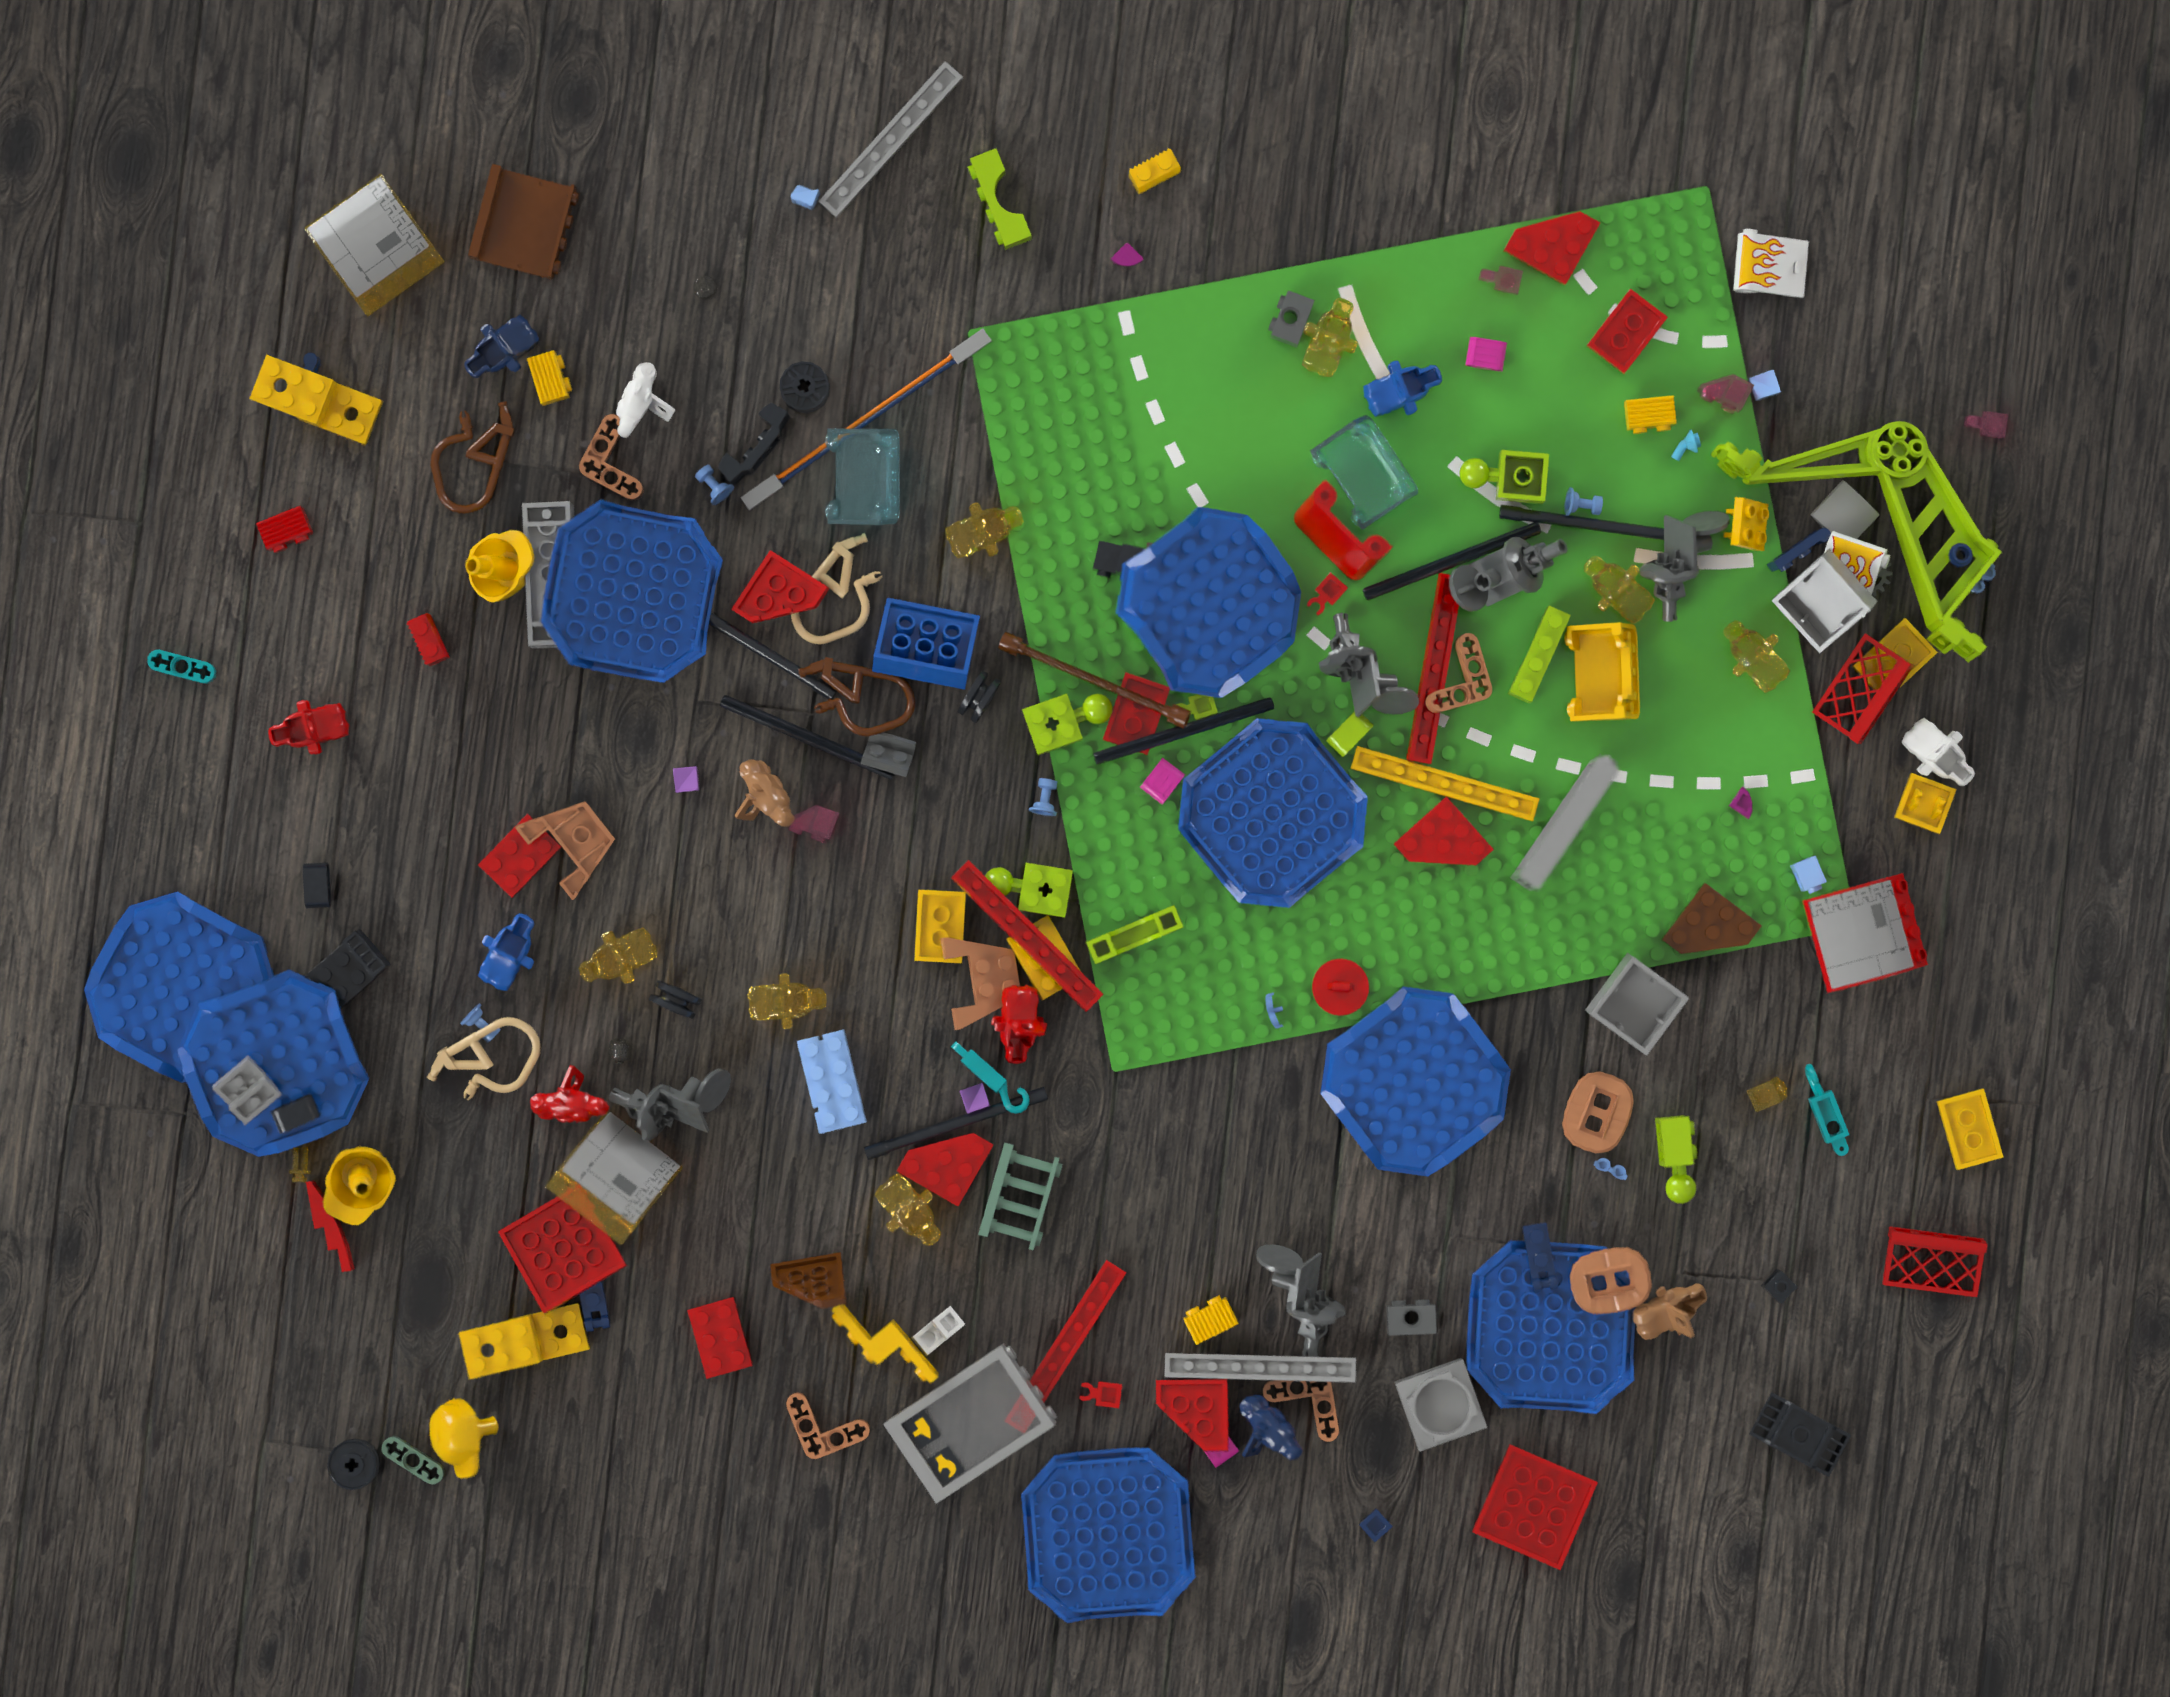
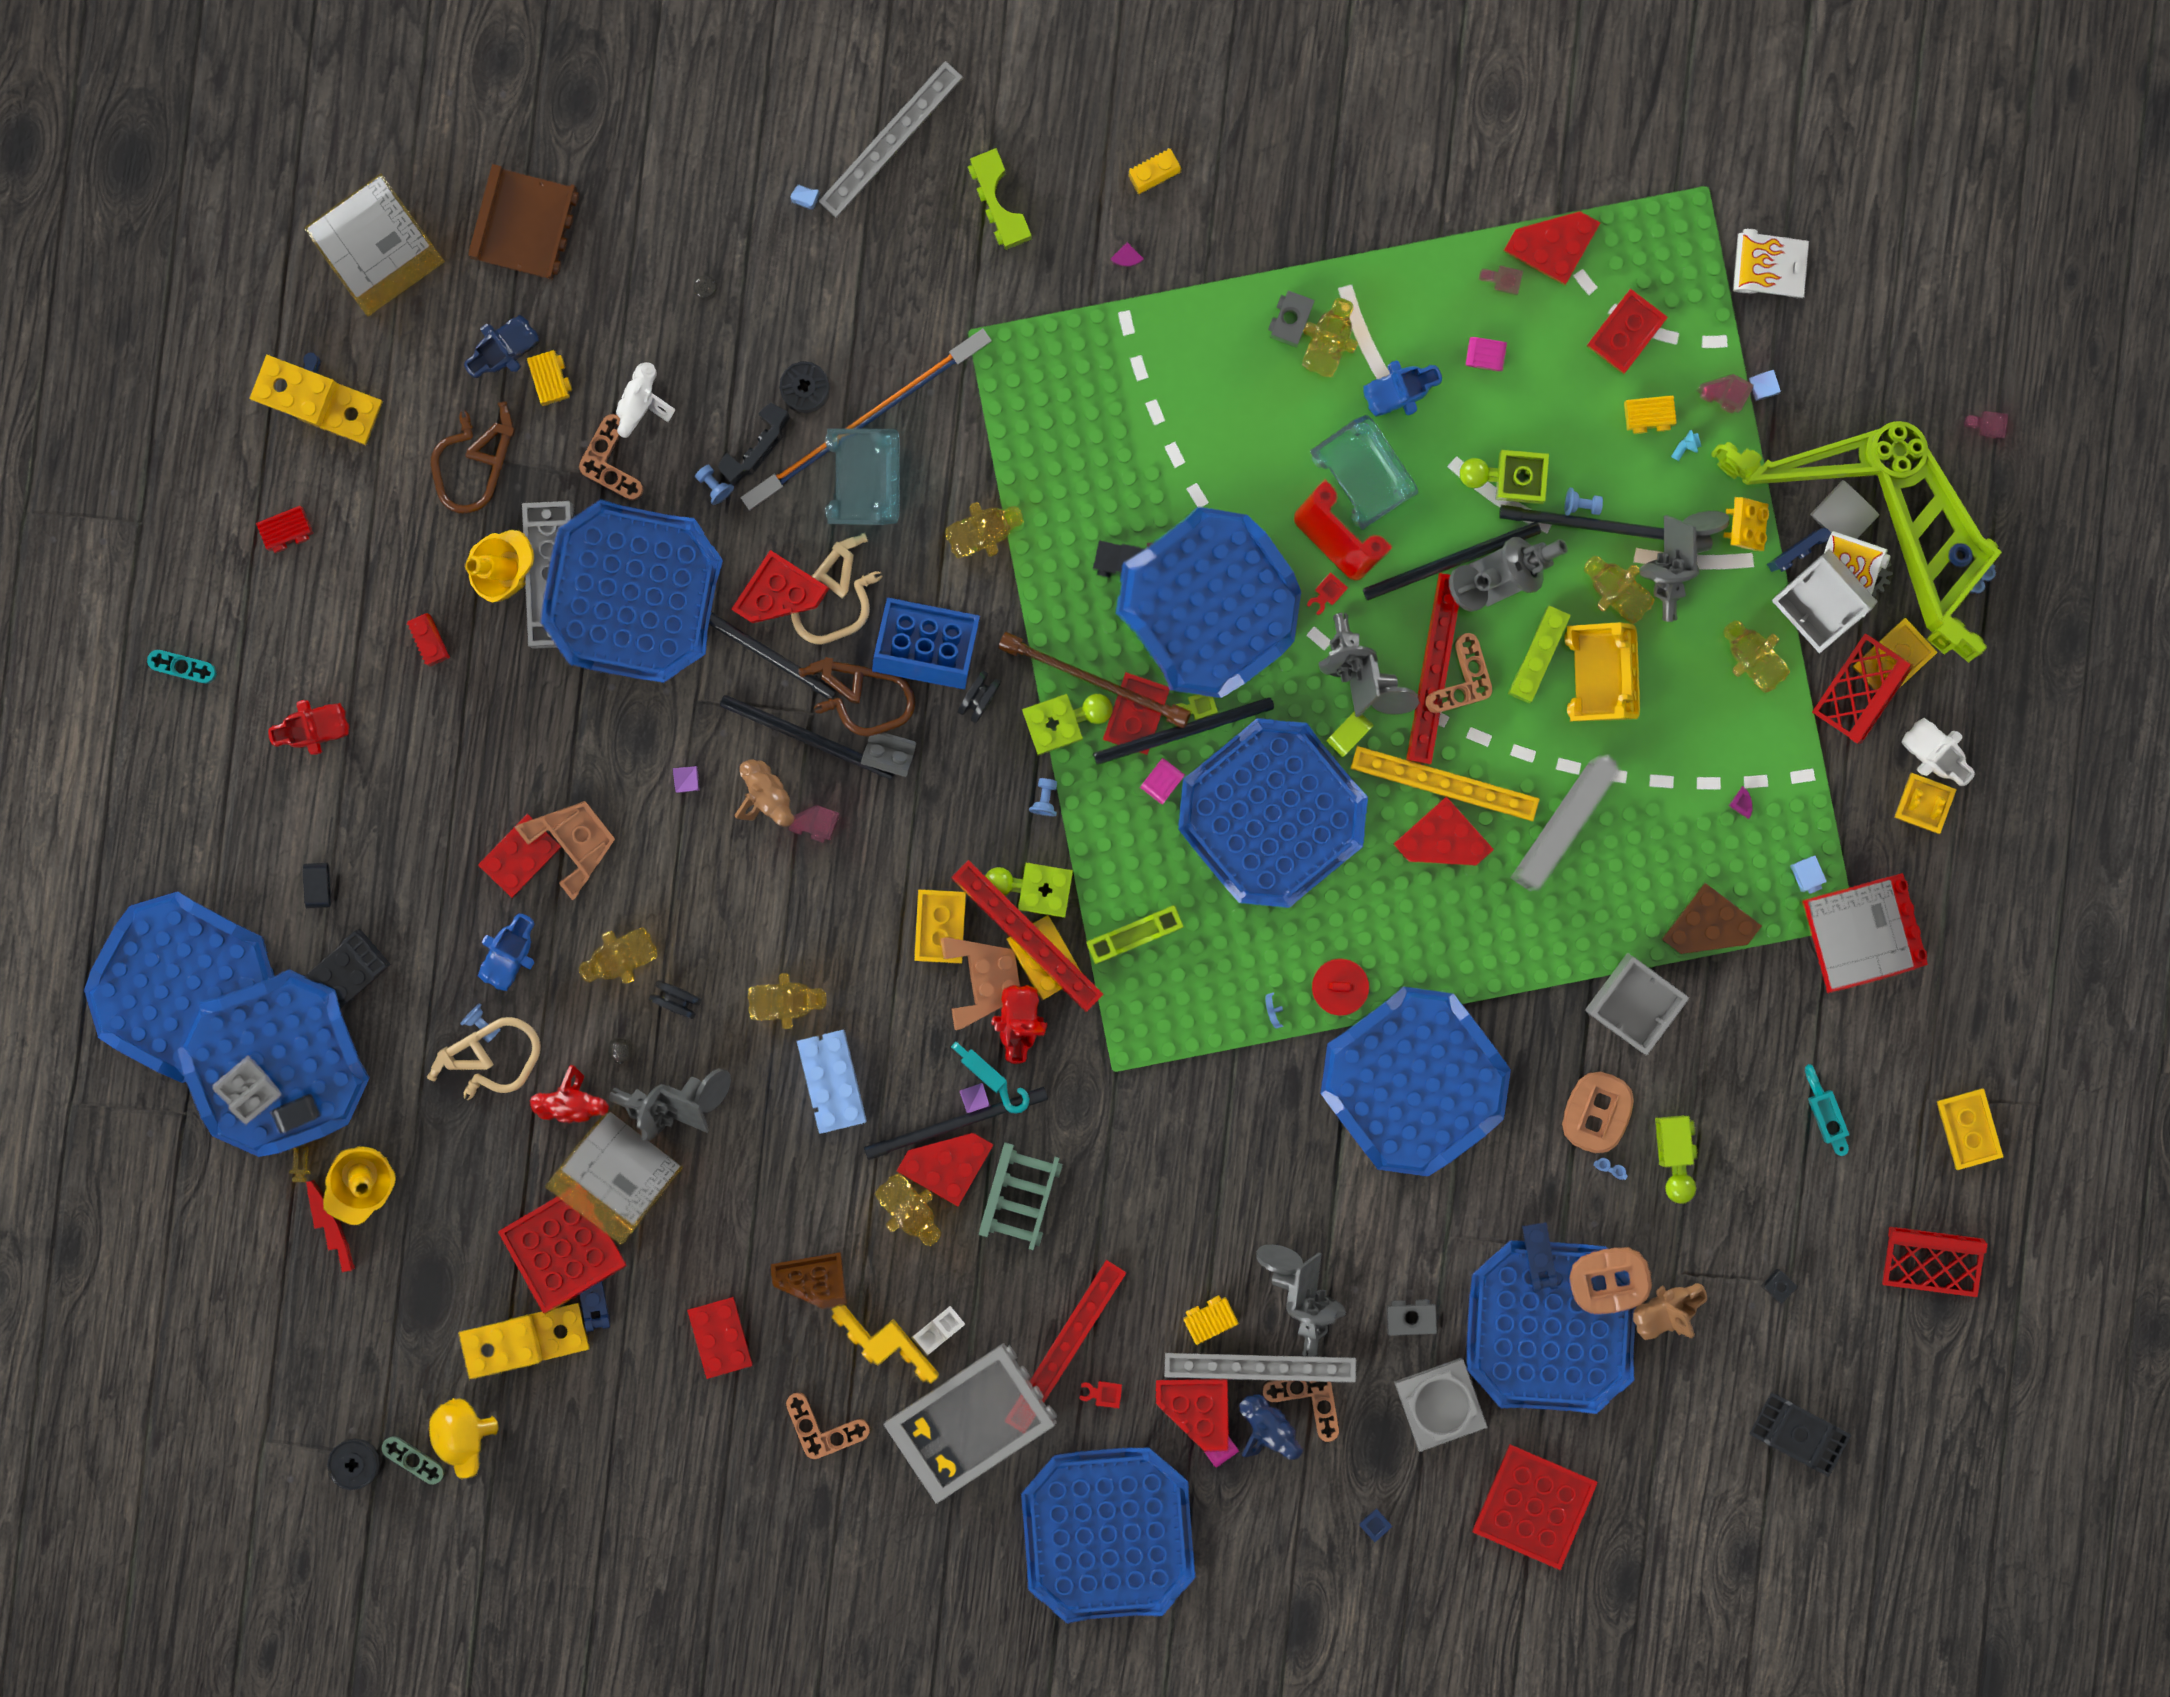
clear yellow bracket [1747,1076,1787,1112] -> none

